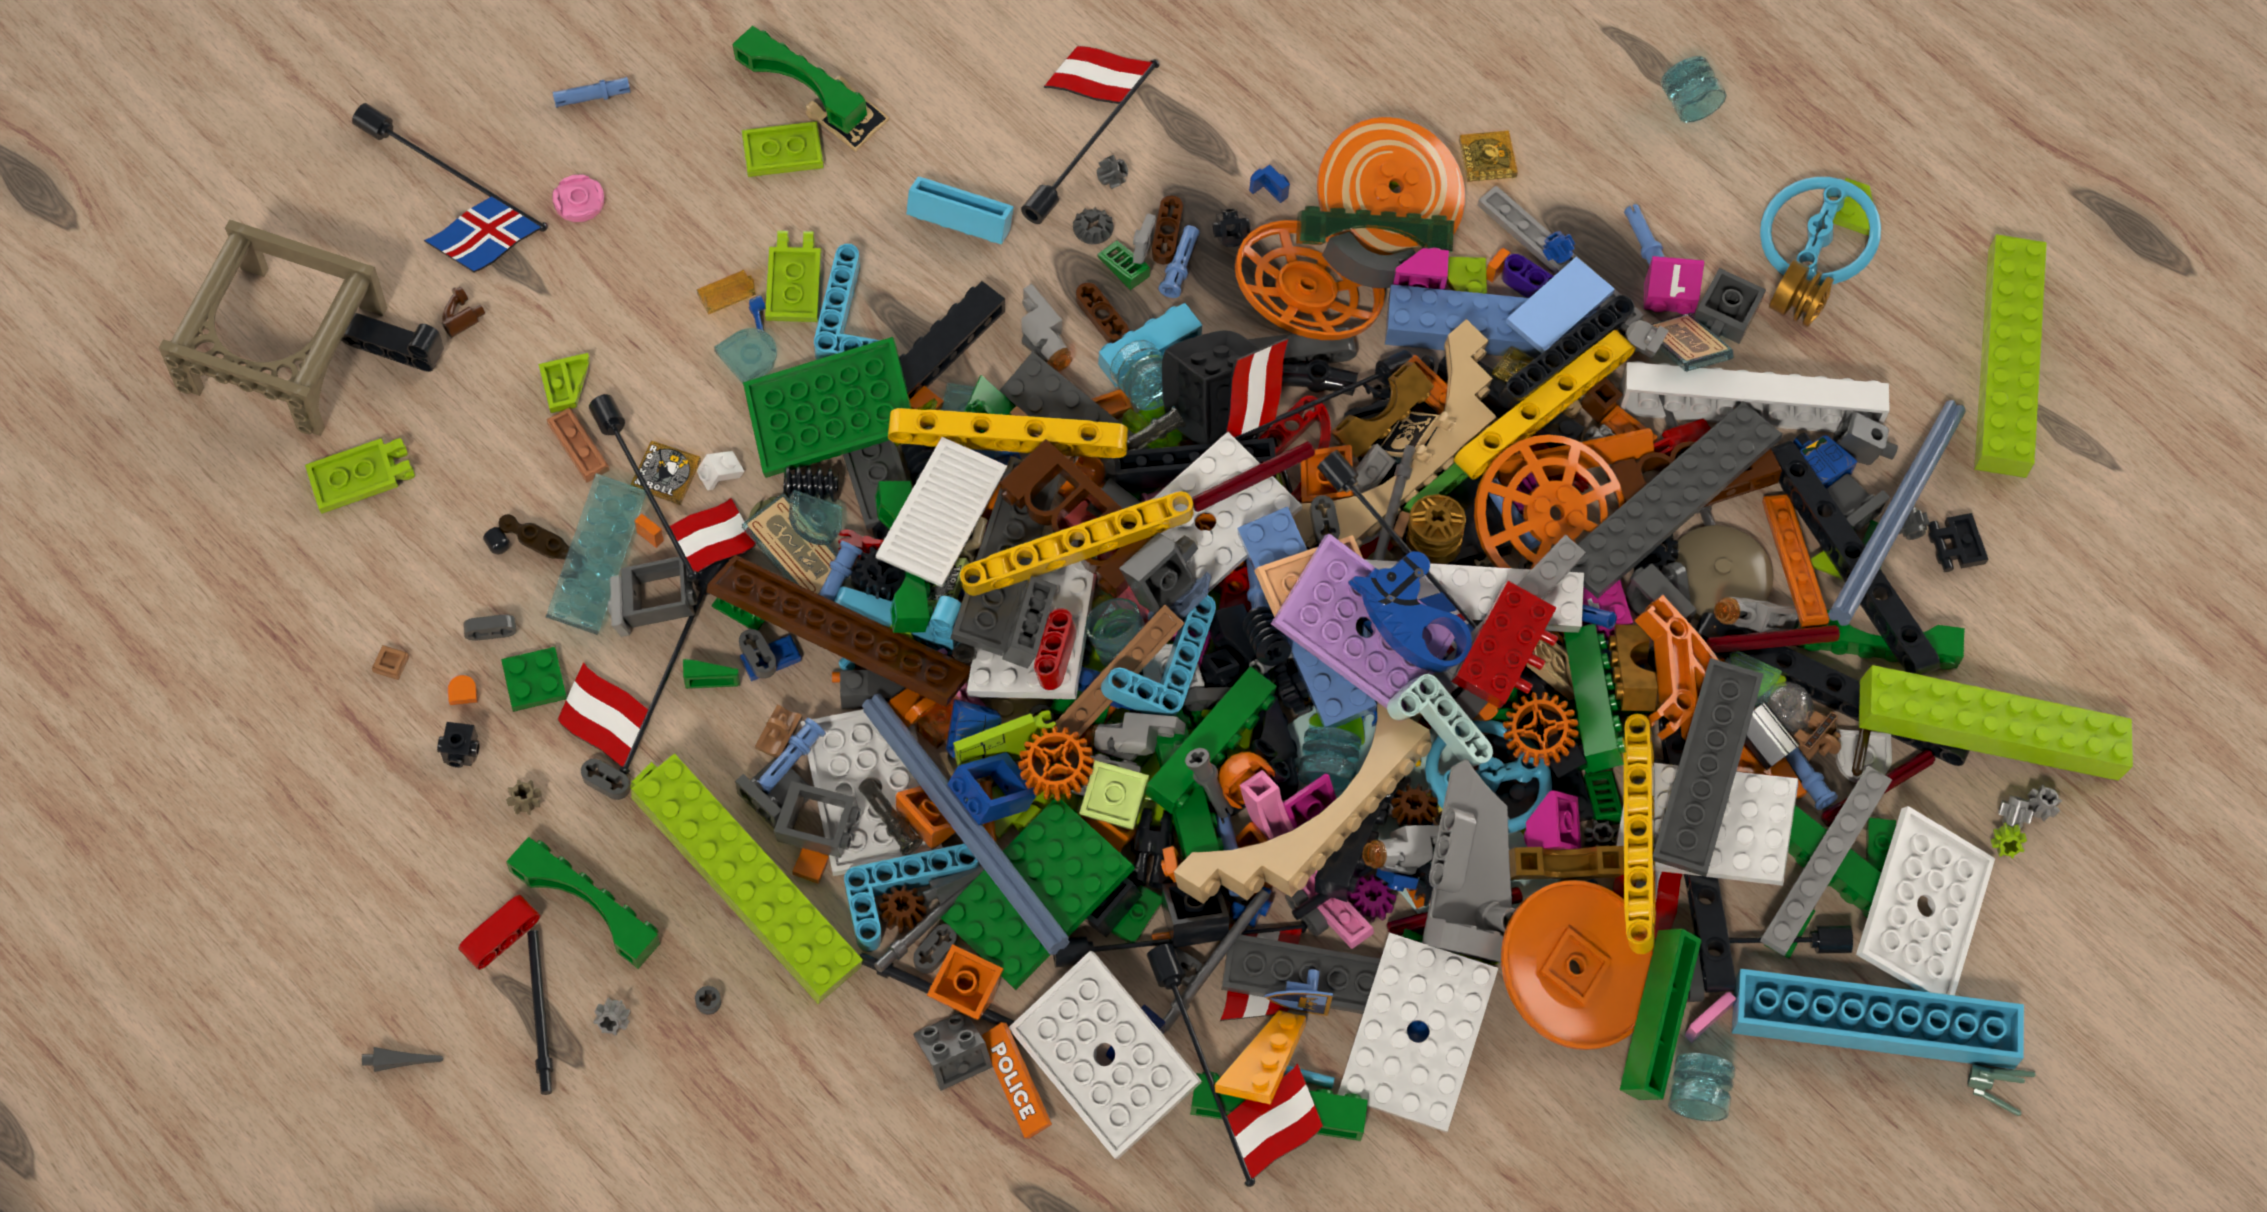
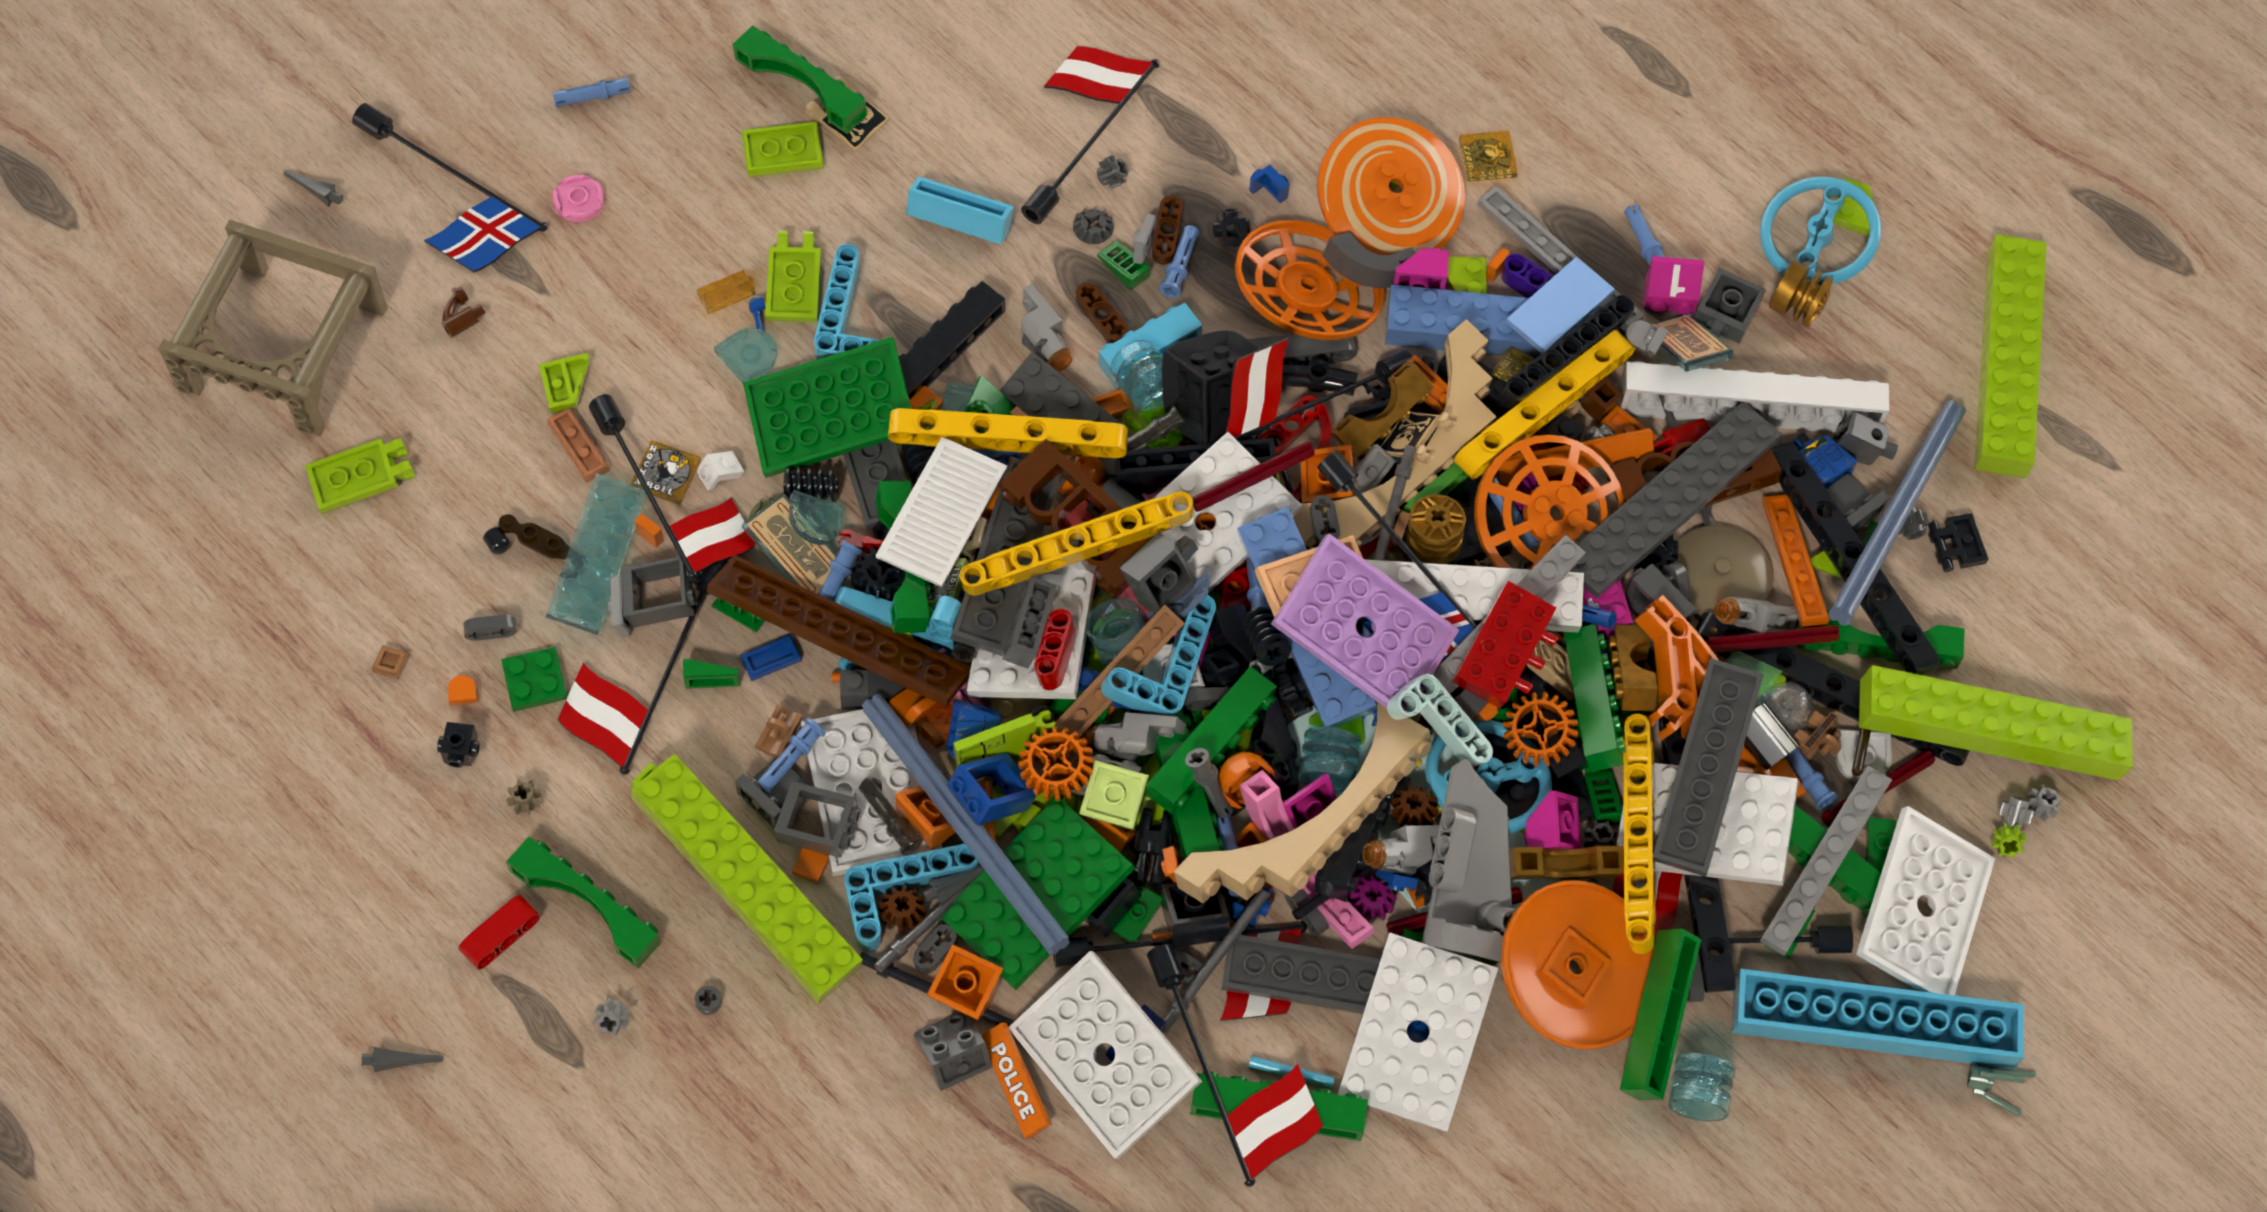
black beam [341,313,444,372] -> none
black bar [527,930,553,1095] -> none
dark grey beam [581,759,630,800] -> none
dark grey beam [739,629,777,679] -> none
light orange wing [1215,1011,1306,1104] -> none
shield [1264,969,1333,1016] -> none
clear green arch [1296,206,1454,253] -> none
blue animal [1348,551,1472,672] -> none
blue gear [1542,231,1575,263] -> none
clear light blue wheel [1660,56,1727,123] -> none
bright pink tile [1685,992,1736,1043] -> none
none -> dark grey piece [284,170,343,207]

